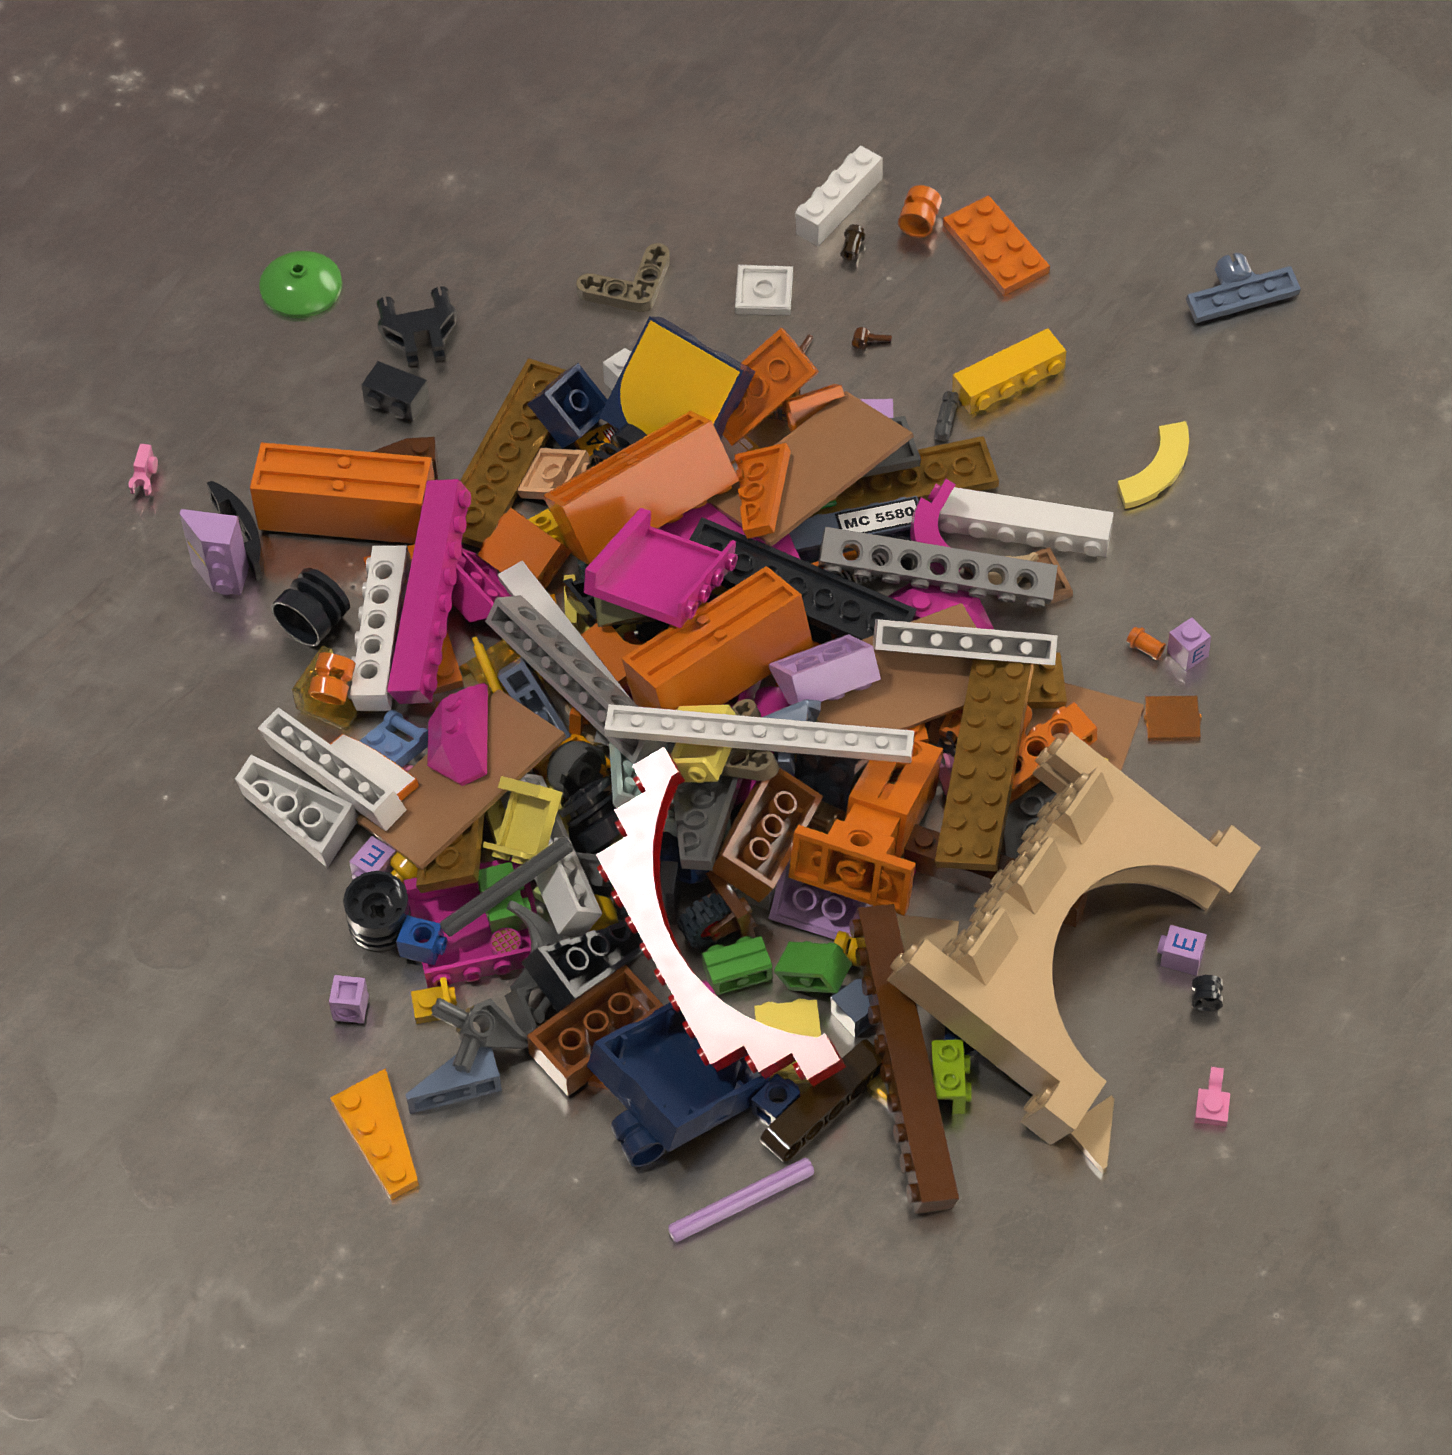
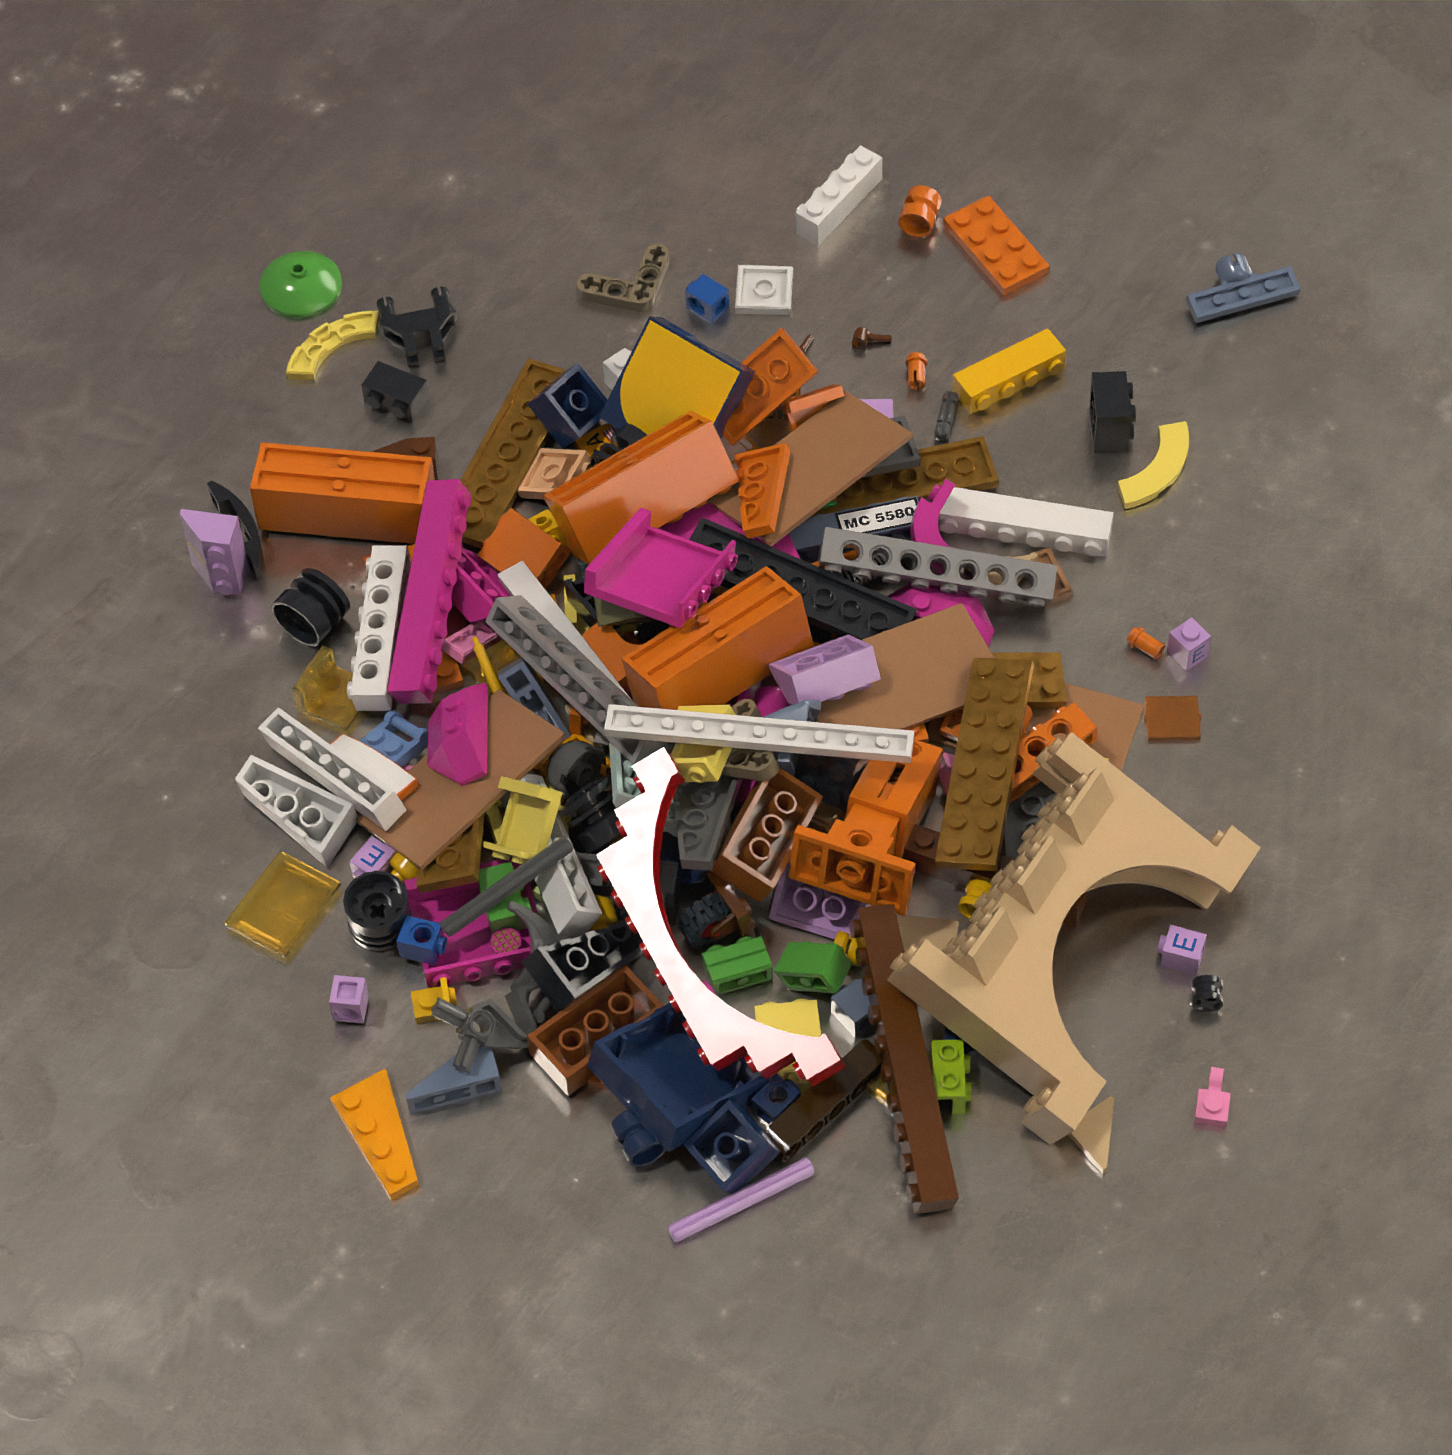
bright pink plate [129,444,158,496] -> none
orange wheel [308,652,356,705] -> none
dark brown pin [840,224,866,261] -> none
white brick [873,619,1058,665] -> none
black hand [937,731,957,757] -> none
none -> clear yellow piece [224,851,341,958]
none -> light yellow tile [286,311,379,380]
none -> bright pink plate [442,621,501,664]
none -> dark blue brick [683,1100,781,1194]
none -> blue brick [685,274,729,324]
none -> orange pin [905,352,927,390]
none -> yellow wheel [957,878,992,919]
none -> black brick [1089,371,1136,453]

